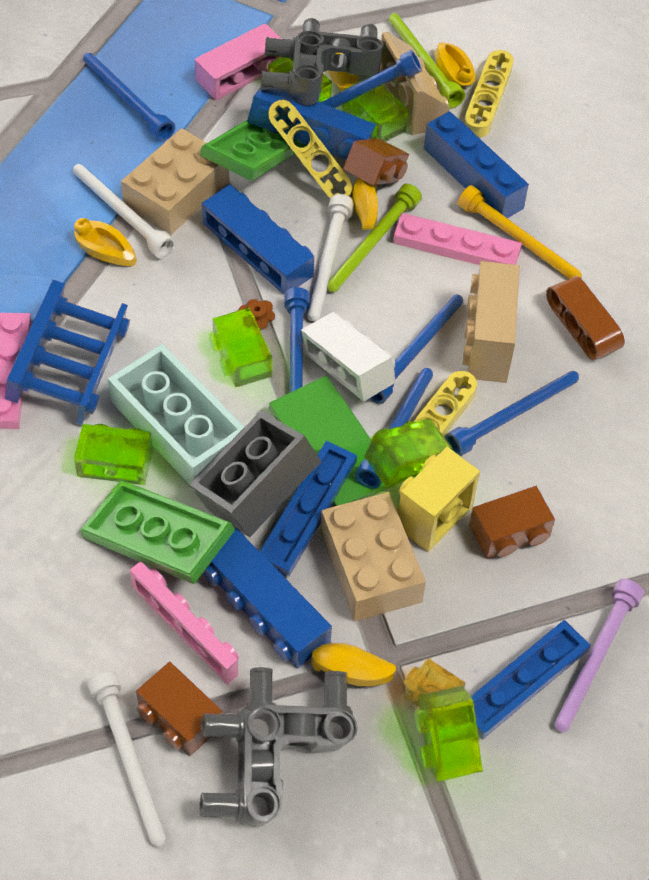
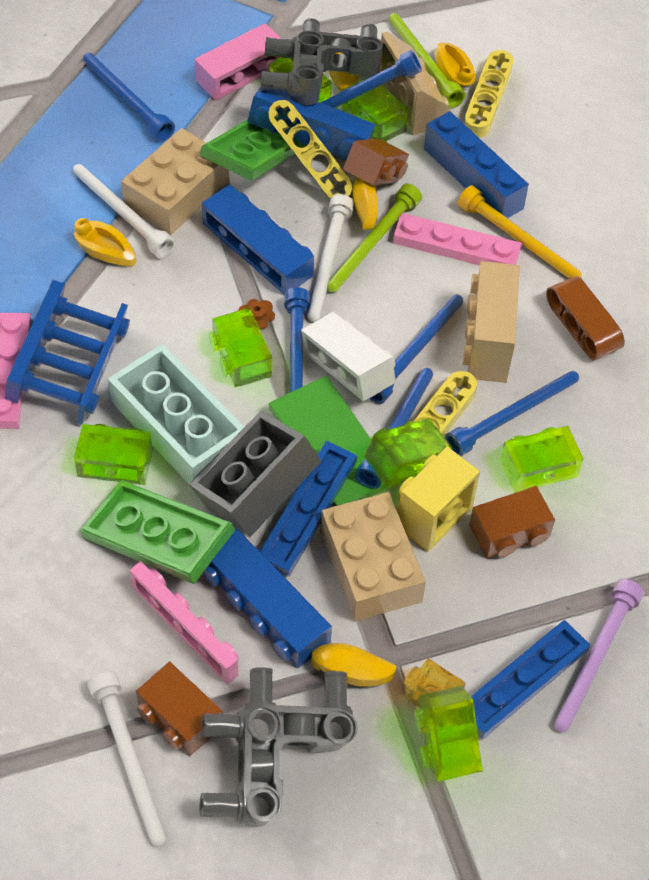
none -> clear neon green brick [500,425,584,493]

